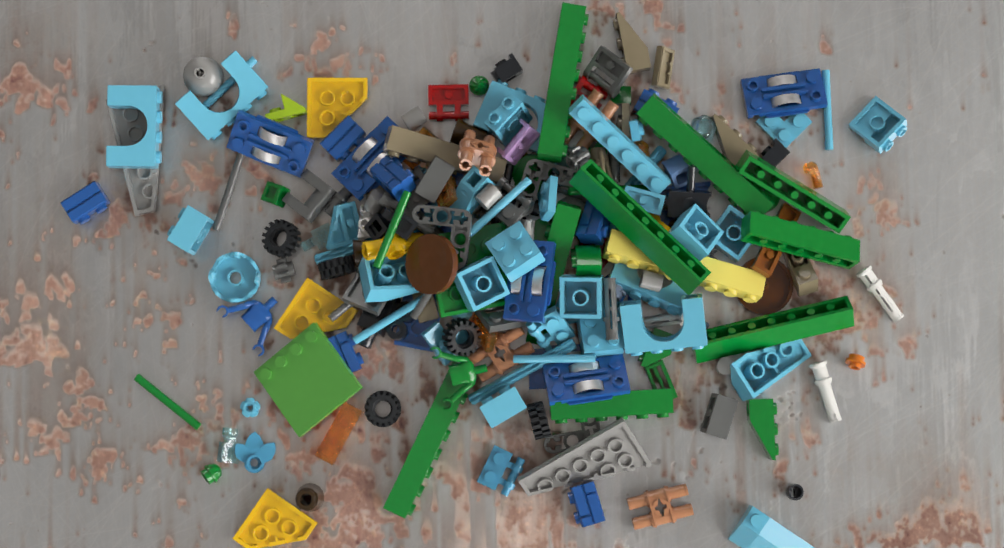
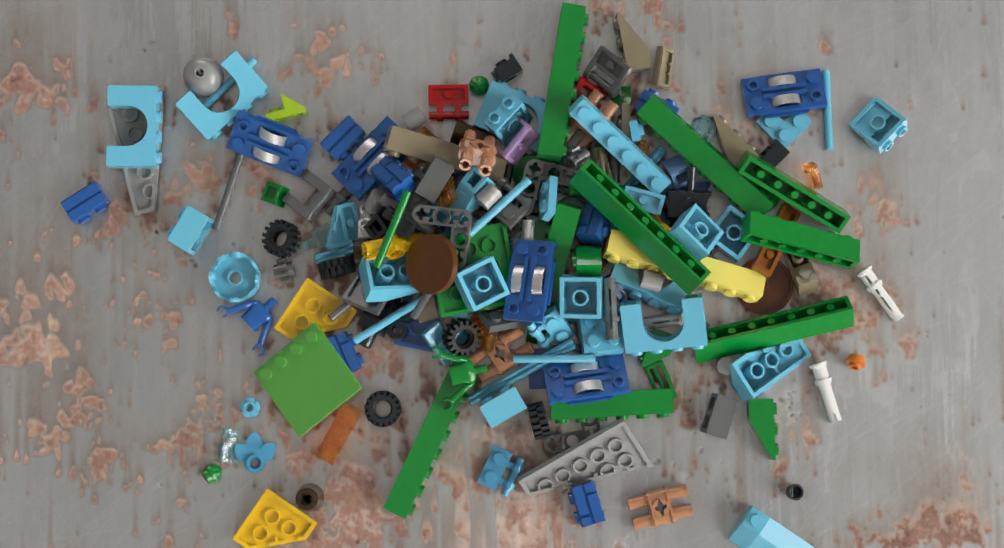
green bar [134,374,202,430] -> none
yellow plate [307,78,368,138] -> none
medium azure brick [485,220,546,283] -> none

